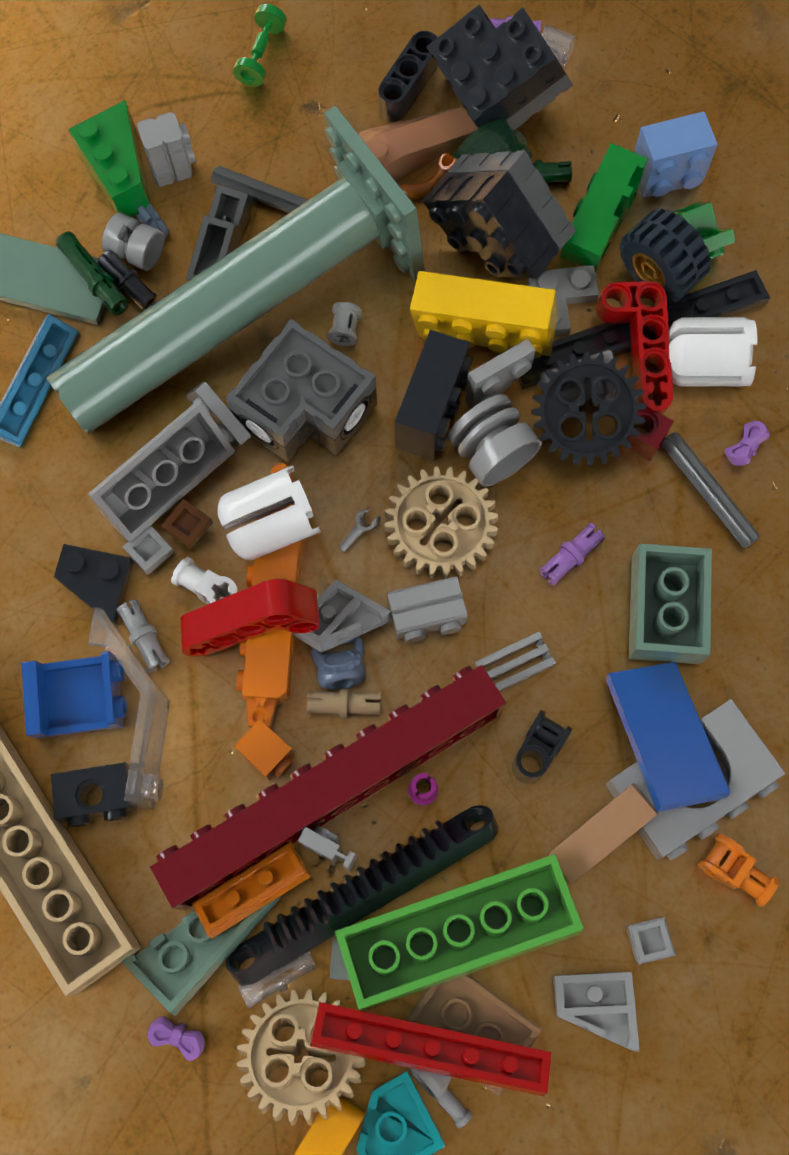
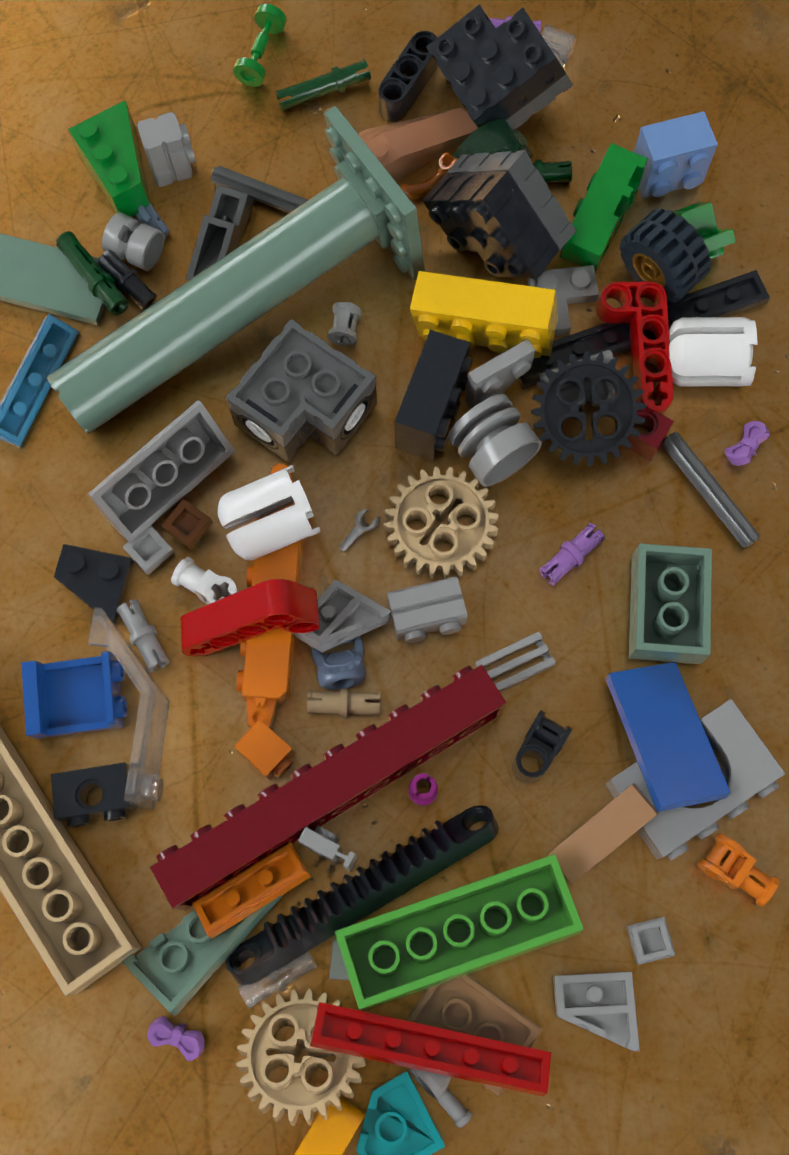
light grey wing [185,382,251,446] -> none
none -> dark green pin [275,59,371,111]

